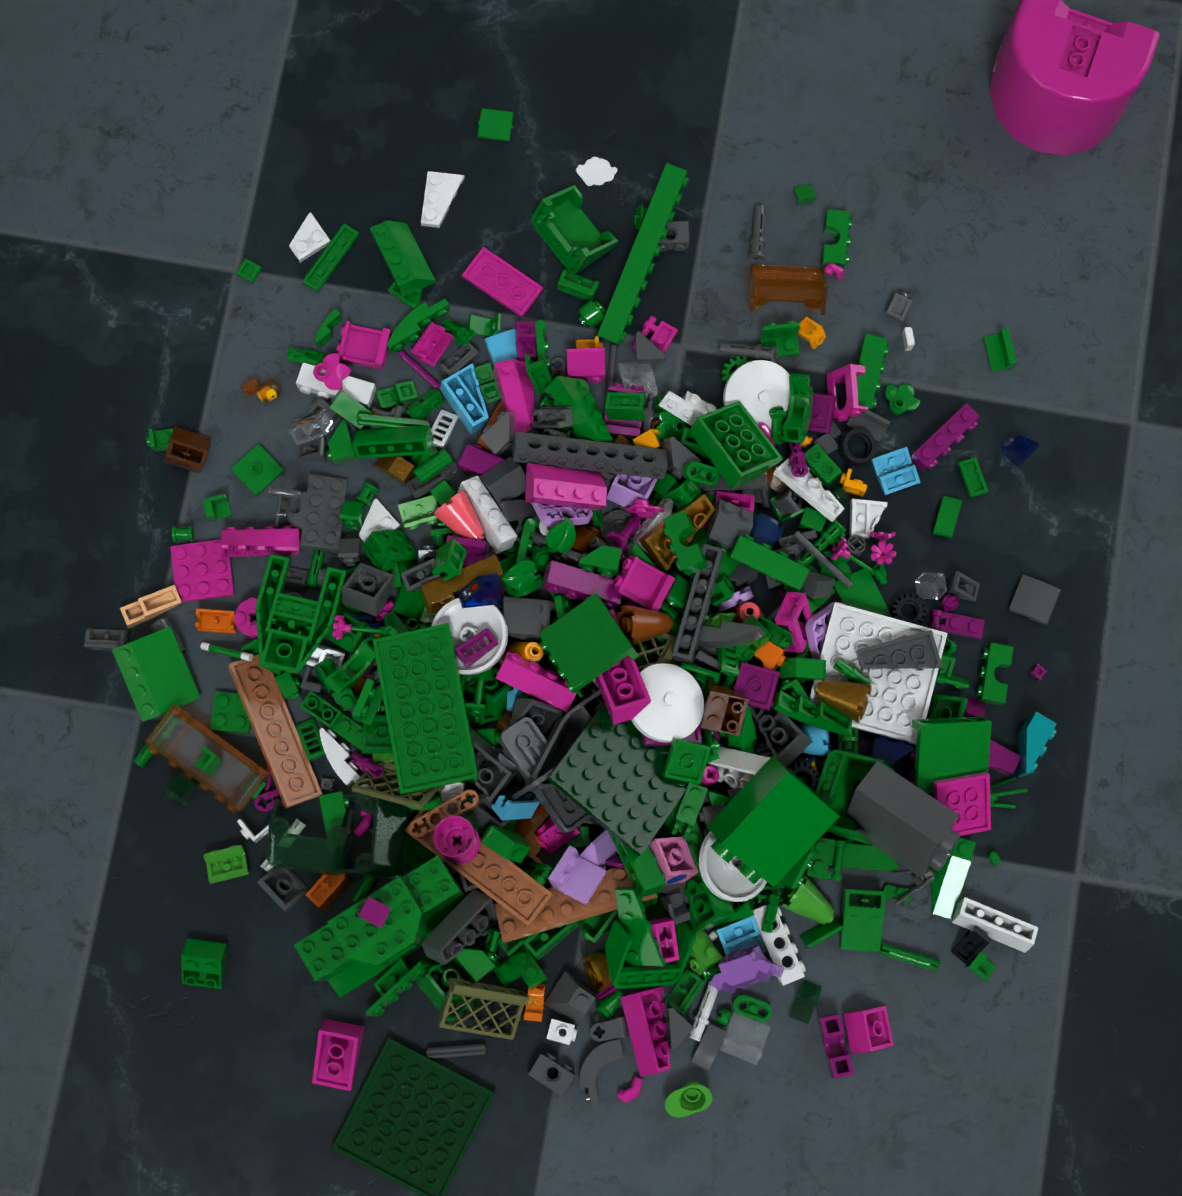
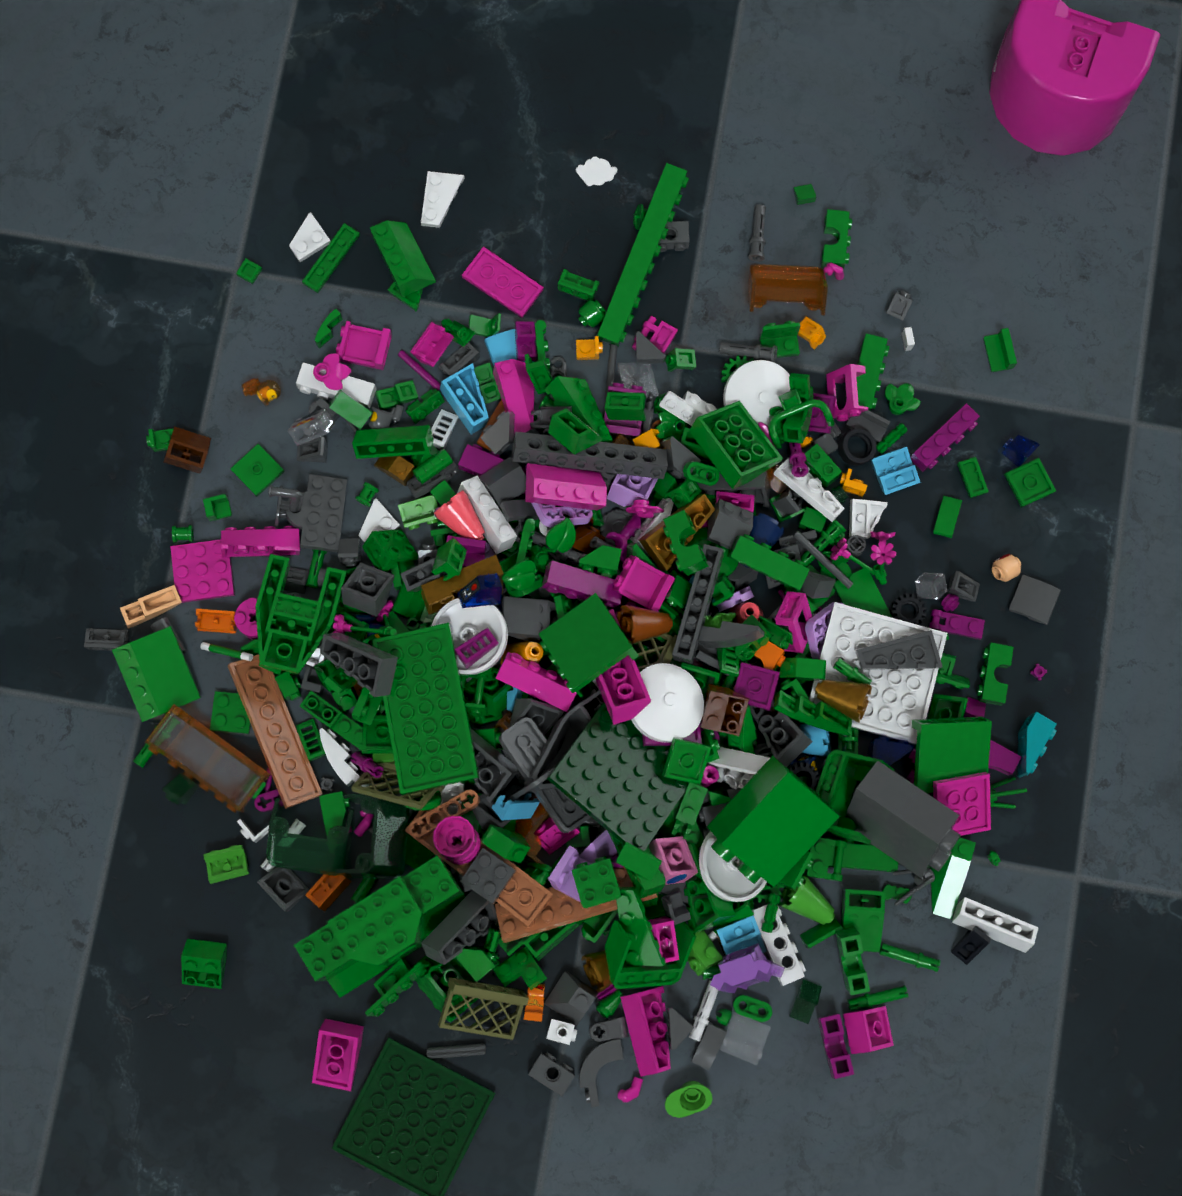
green panel [194,745,223,778] -> none
green hinge [286,346,341,366] -> none
green slope [326,420,357,465] -> none
green slope [340,500,366,531] -> none
green axle [357,414,430,428] -> none
magenta panel [357,897,391,928] -> none
green slope [387,299,450,354] -> none
green piece [478,108,513,141] -> none
green windscreen [532,185,618,274] -> none
dark pink slope [567,348,605,384] -> none
green hinge [665,969,706,1015] -> none
green hinge [943,639,957,655] -> none
green panel [965,952,996,982] -> none
none -> dark grey wedge [320,632,398,697]
none -> dark grey plate [460,848,516,904]
none -> green slope [548,409,602,455]
none -> green bracket [571,856,621,908]
none -> green slope [616,842,662,881]
none -> green bracket [666,348,696,372]
none -> green piece [768,389,835,449]
none -> green arch [835,927,870,995]
none -> green pin [847,985,908,1012]
none -> green axle [876,423,907,454]
none -> light nougat head [992,554,1021,582]
none -> green plate [1004,458,1056,508]

